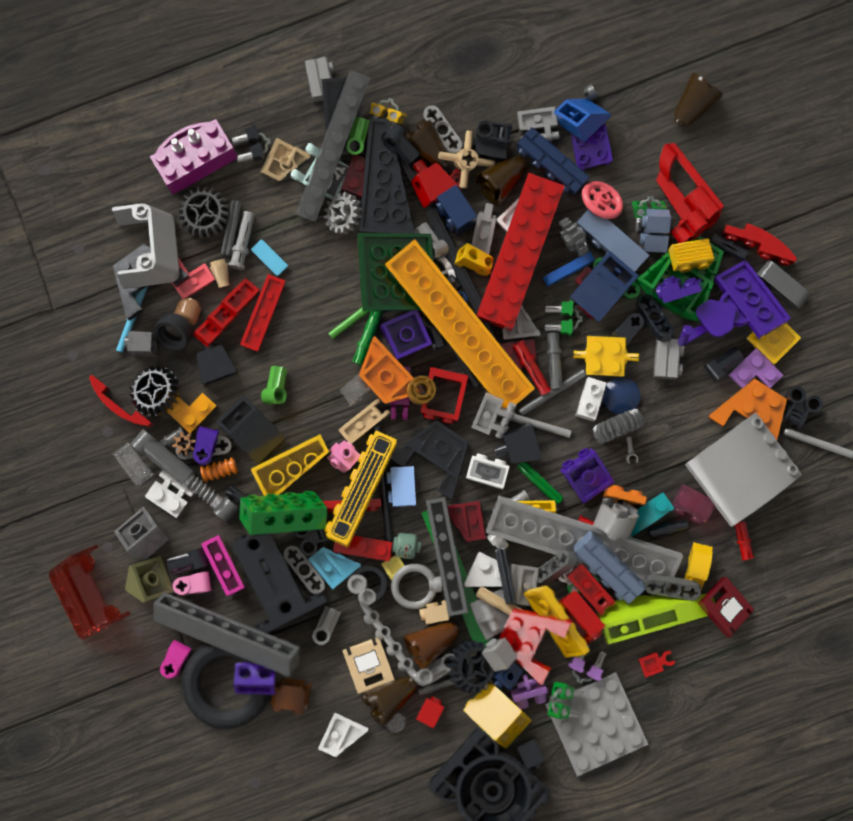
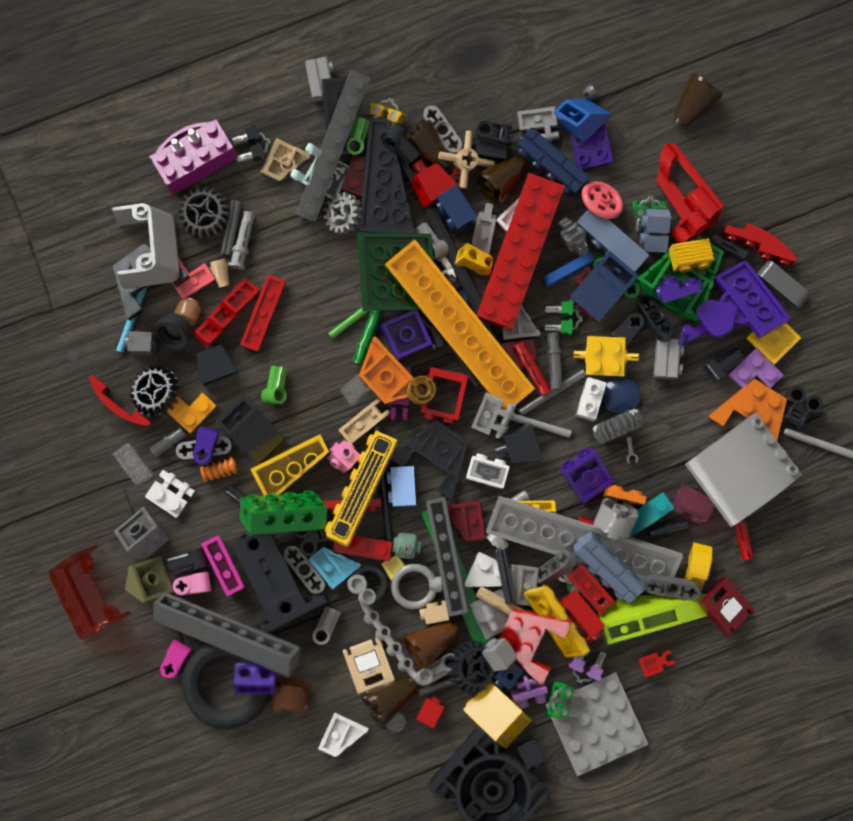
dark grey piece [130,429,240,524] -> none
medium nougat gear [172,432,196,456] -> none
medium azure piece [251,239,288,277] -> none
green axle [517,462,563,505] -> none

